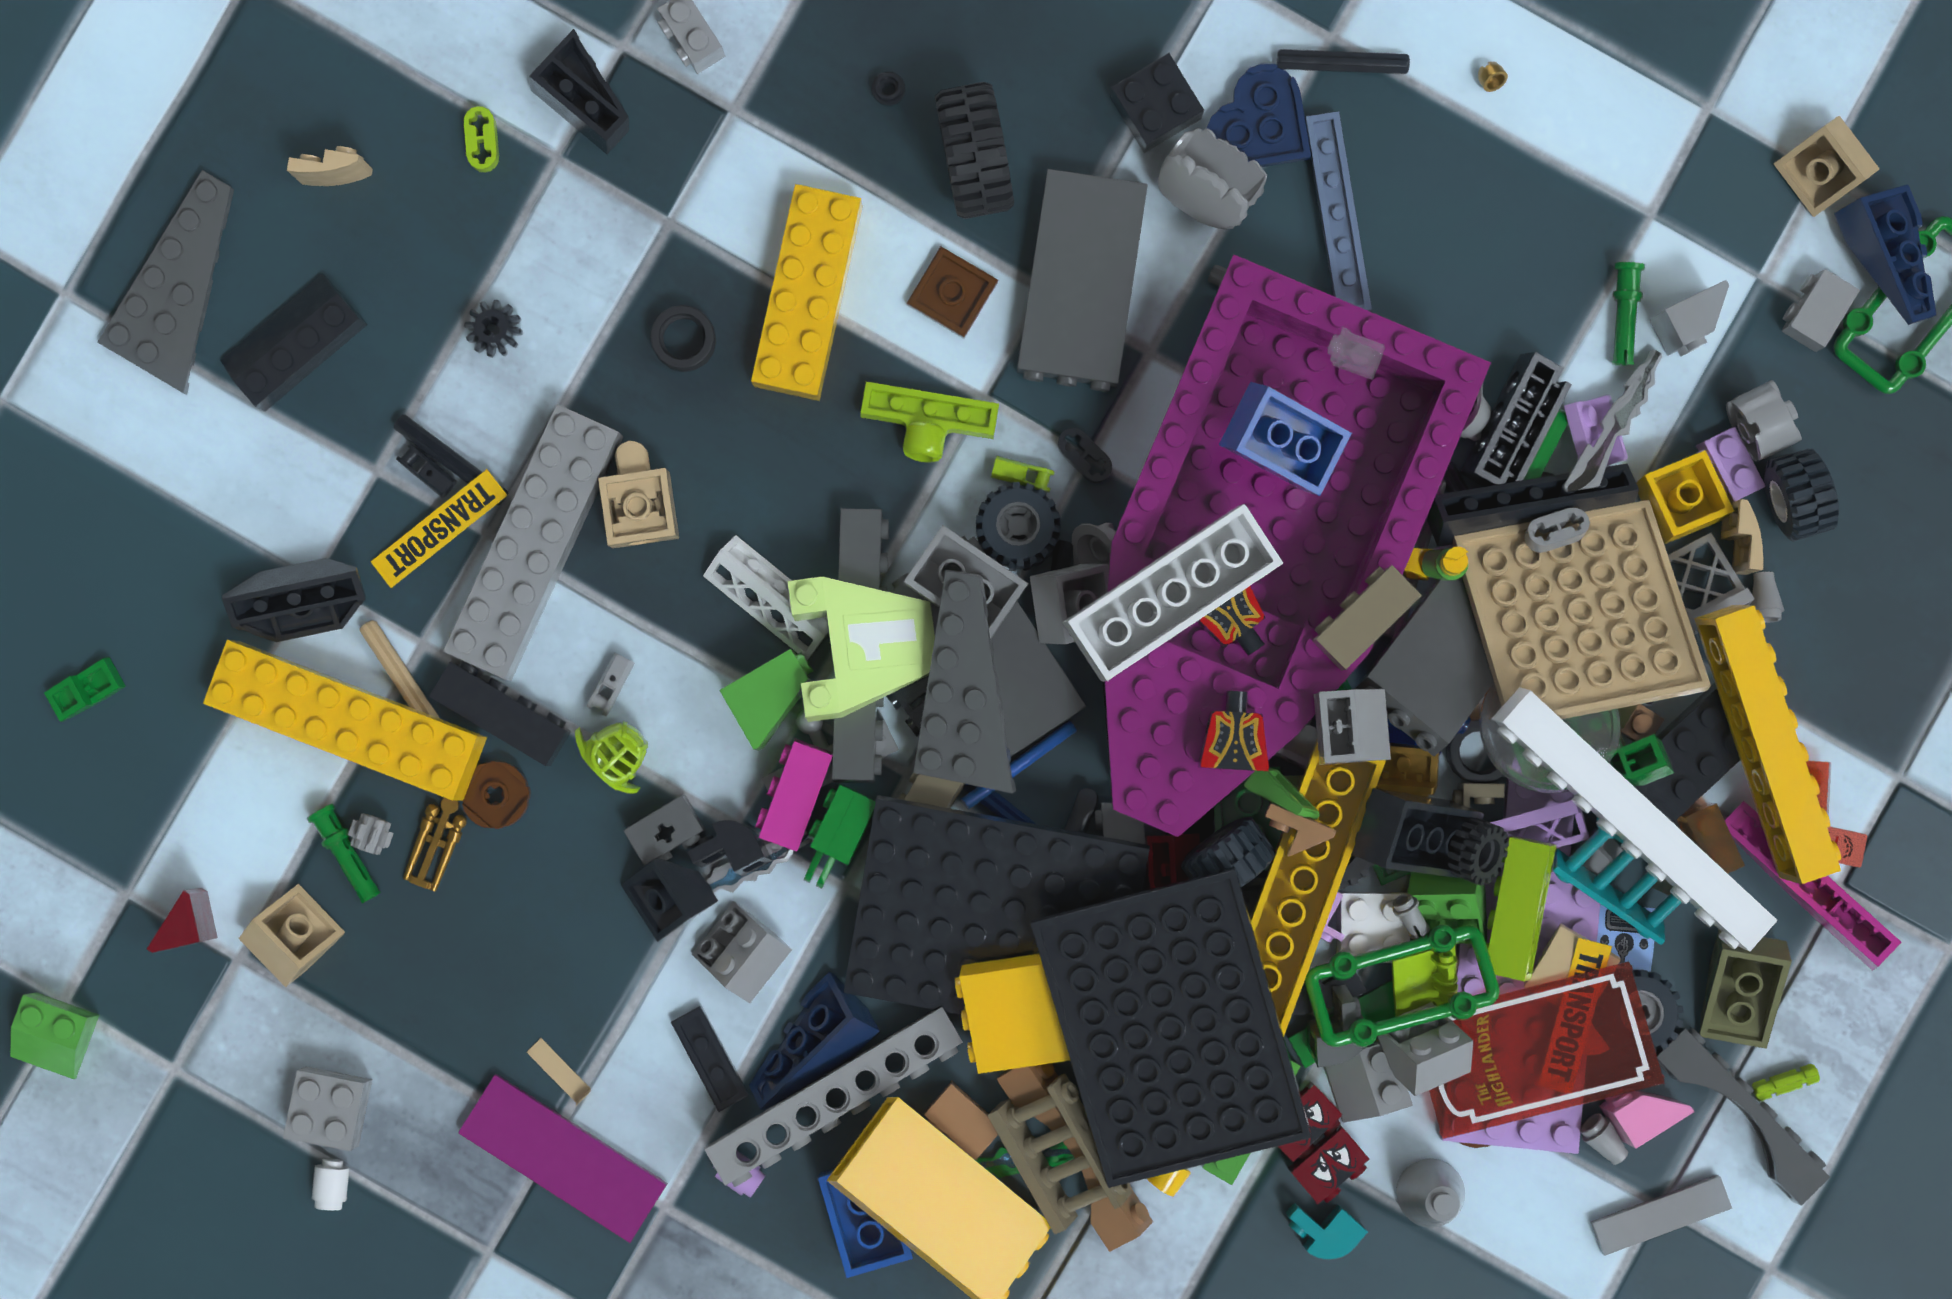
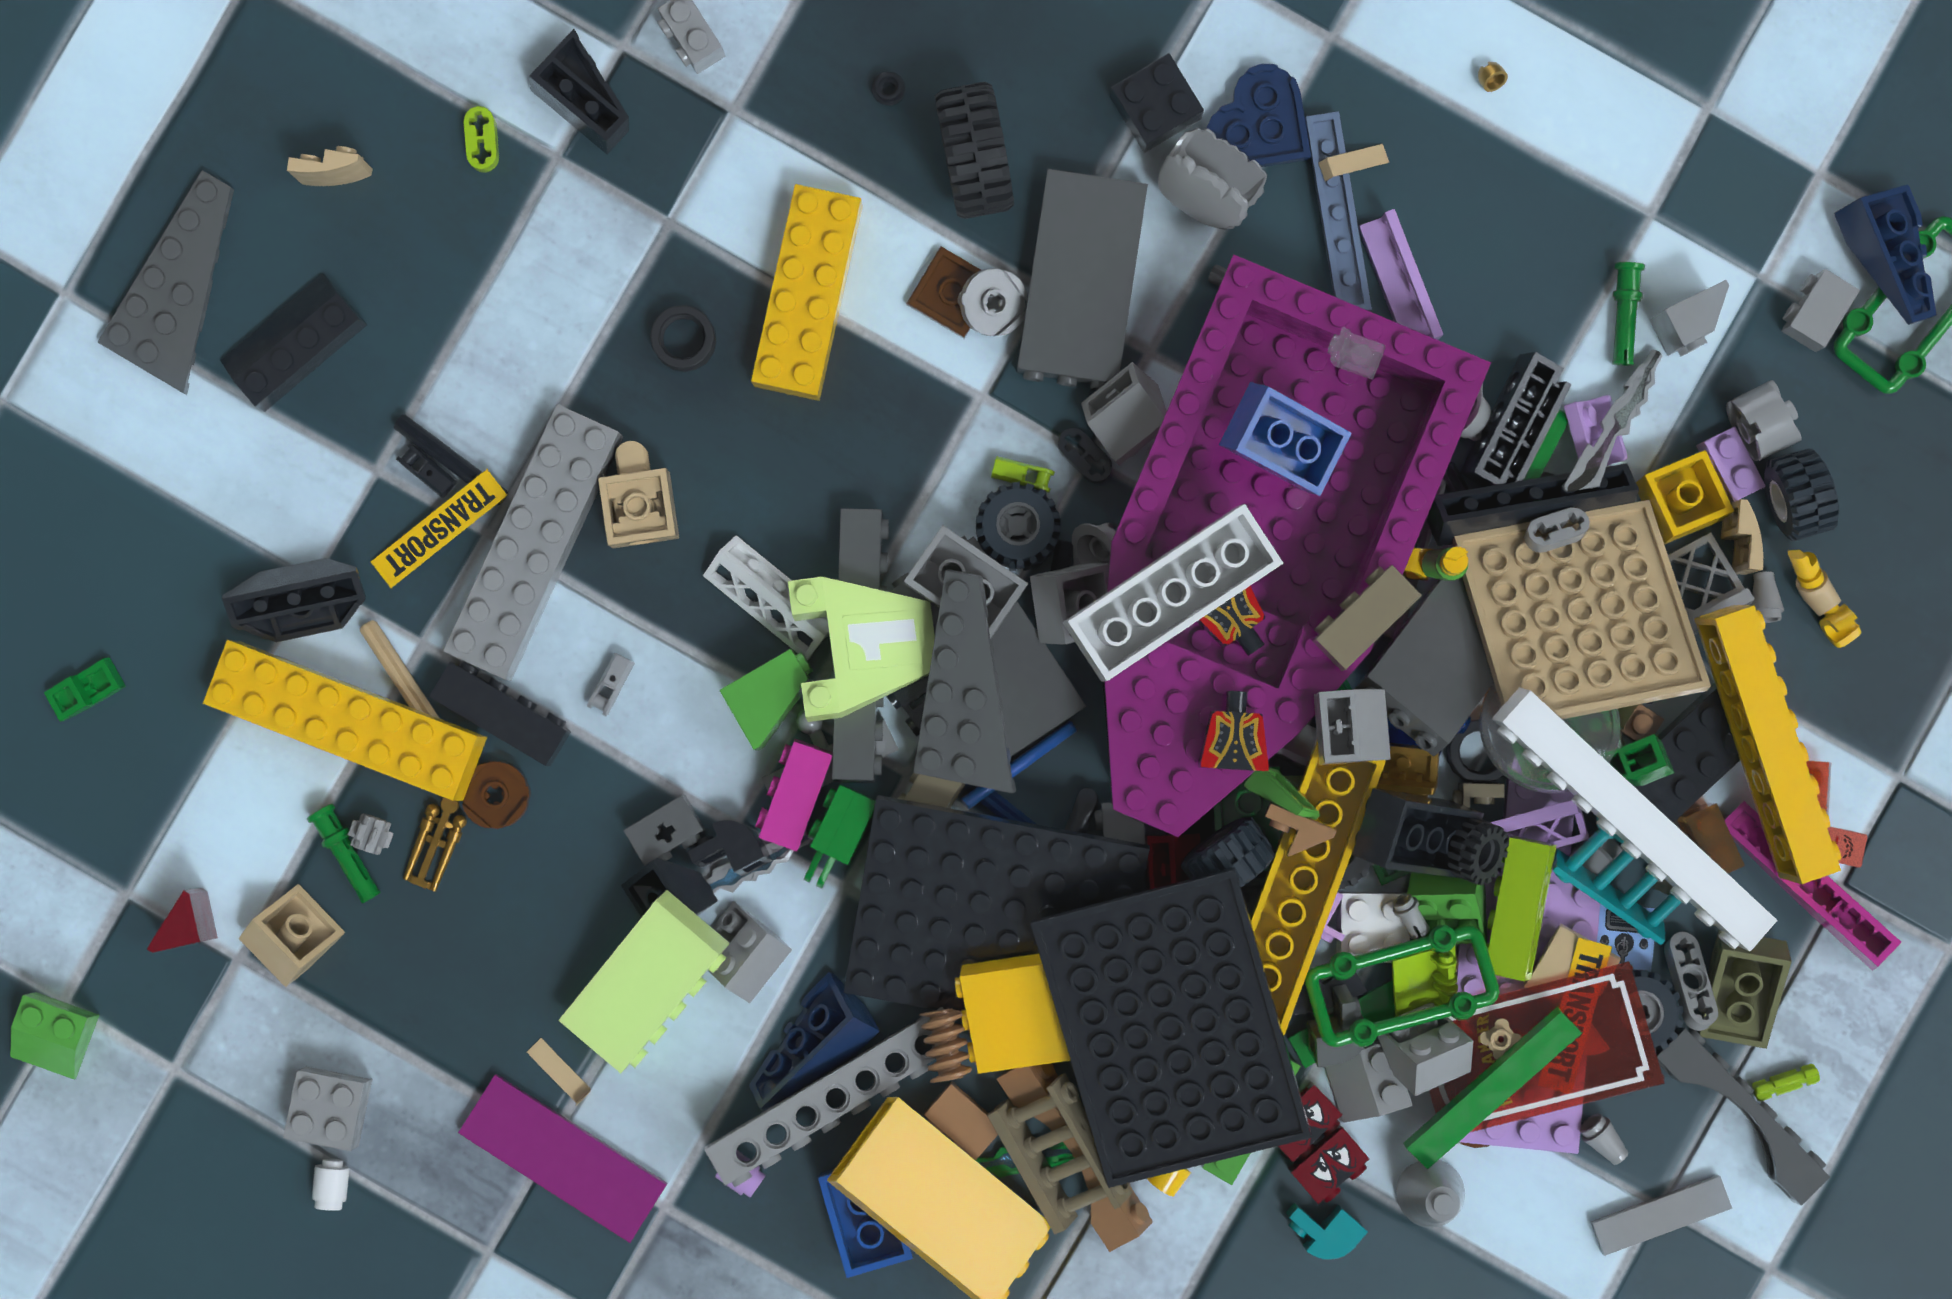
black gear [464,300,523,358] -> none
lime piece [575,721,648,794] -> none
black tile [671,1005,749,1112] -> none
lime plate [861,382,999,463] -> none
black axle [1277,49,1410,74] -> none
bright pink slope [1599,1088,1694,1149] -> none
tan slope [1774,116,1879,217] -> none
none -> yellowish green brick [558,890,730,1074]
none -> medium nougat piece [919,1009,972,1083]
none -> light grey plate [958,268,1027,336]
none -> light grey slope [1081,362,1167,465]
none -> tan piece [1319,144,1389,182]
none -> lavender fence [1358,209,1444,340]
none -> green tile [1403,1007,1582,1169]
none -> tan plate [1480,1018,1522,1059]
none -> light grey beam [1664,932,1718,1031]
none -> yellow piece [1788,550,1862,648]

